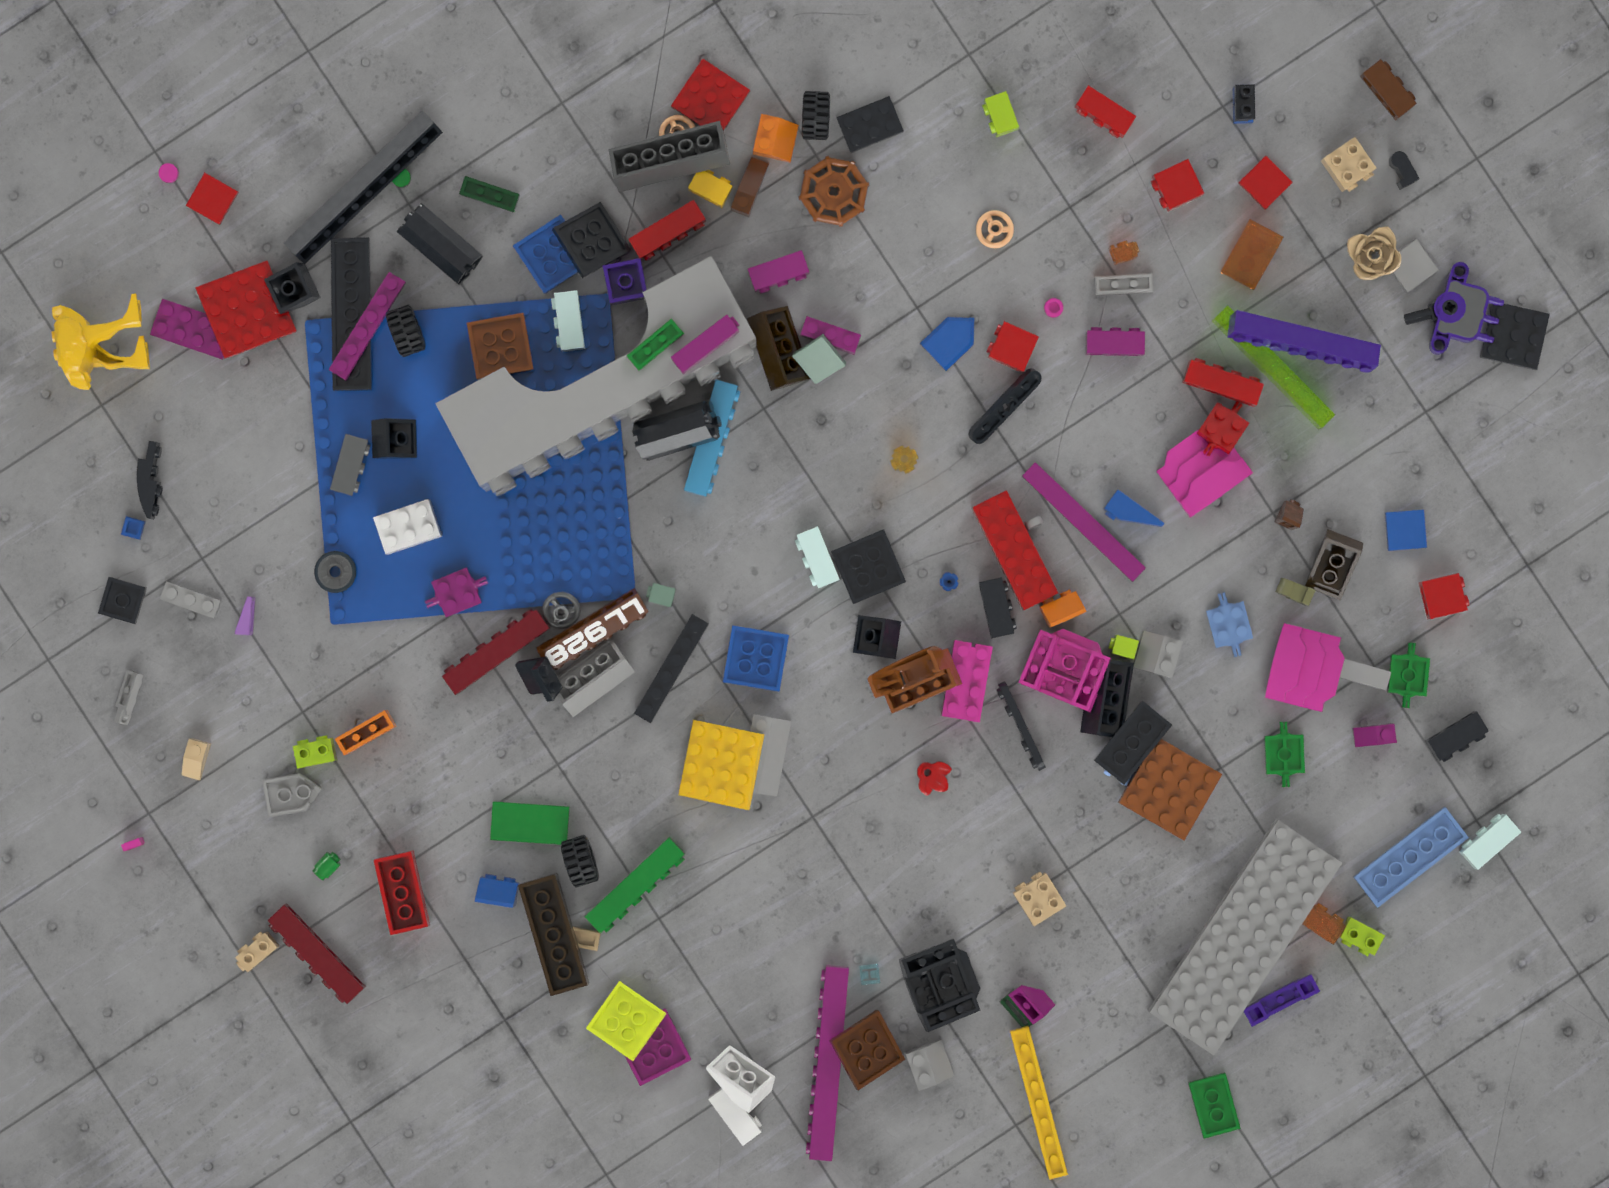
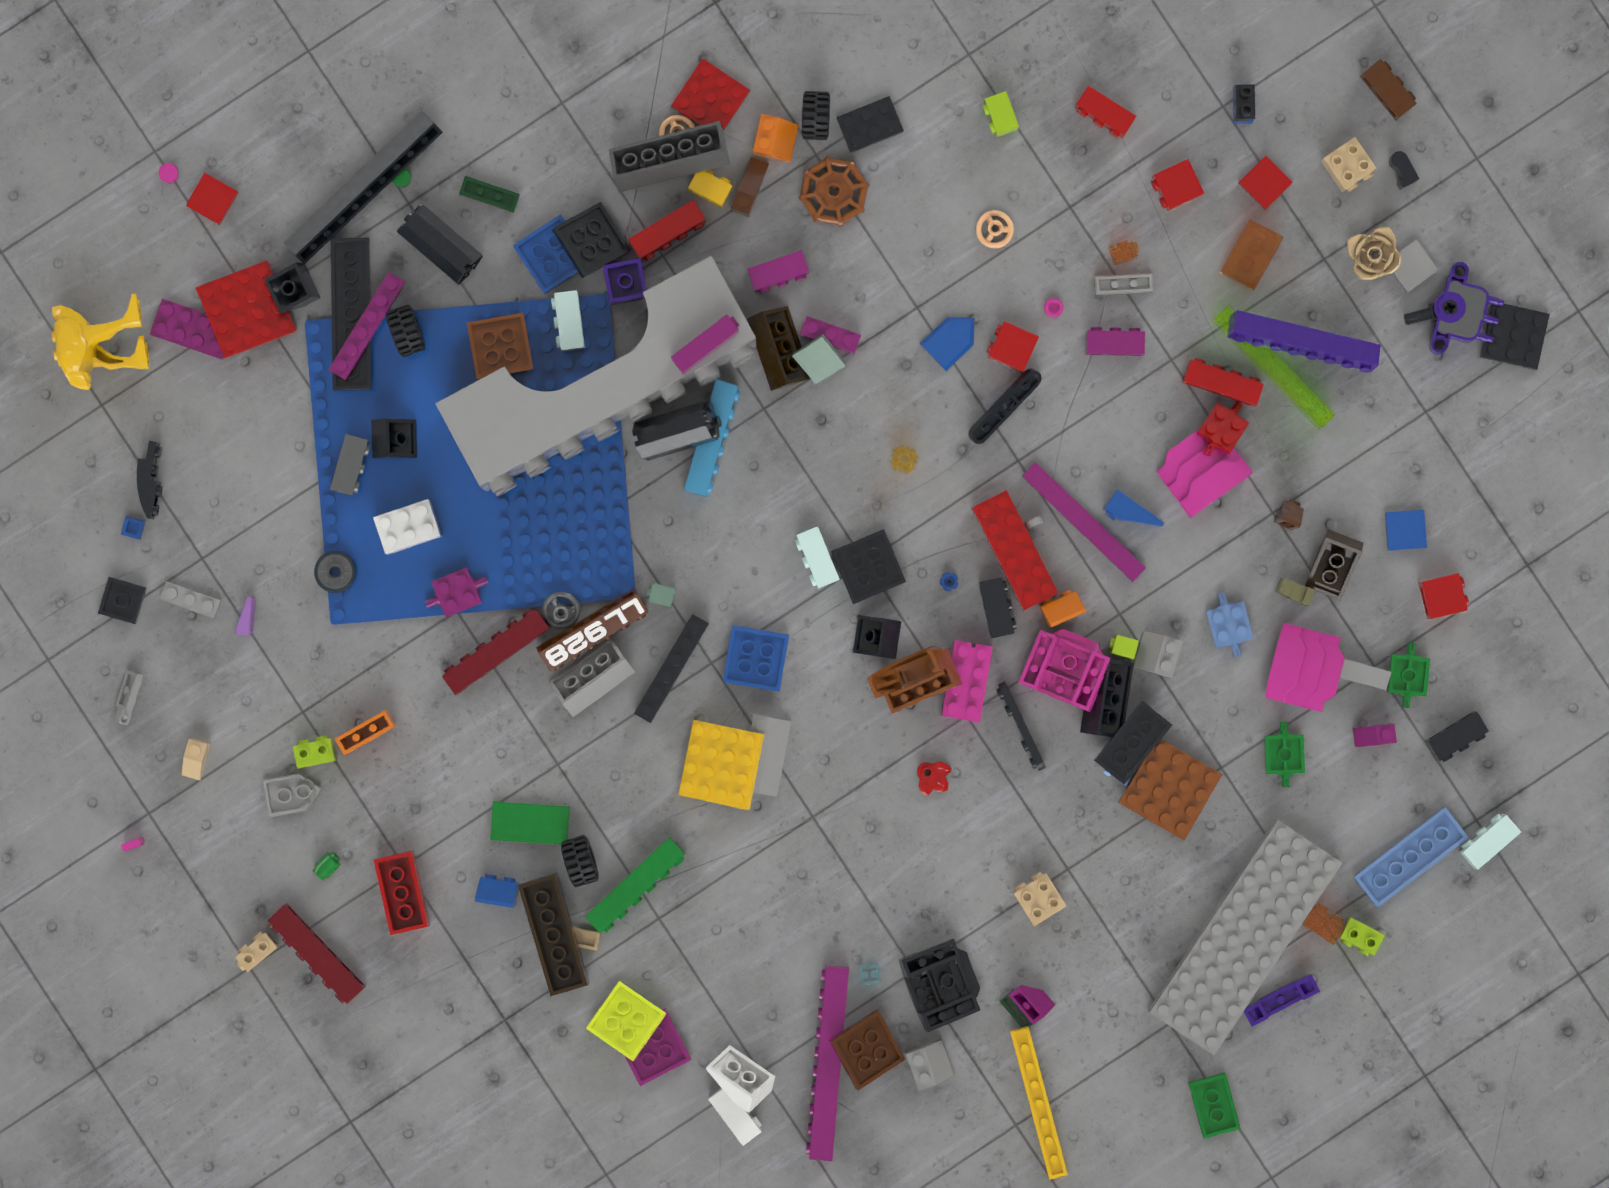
black bracket [515,656,563,702] -> none
green tile [626,318,684,371] -> none

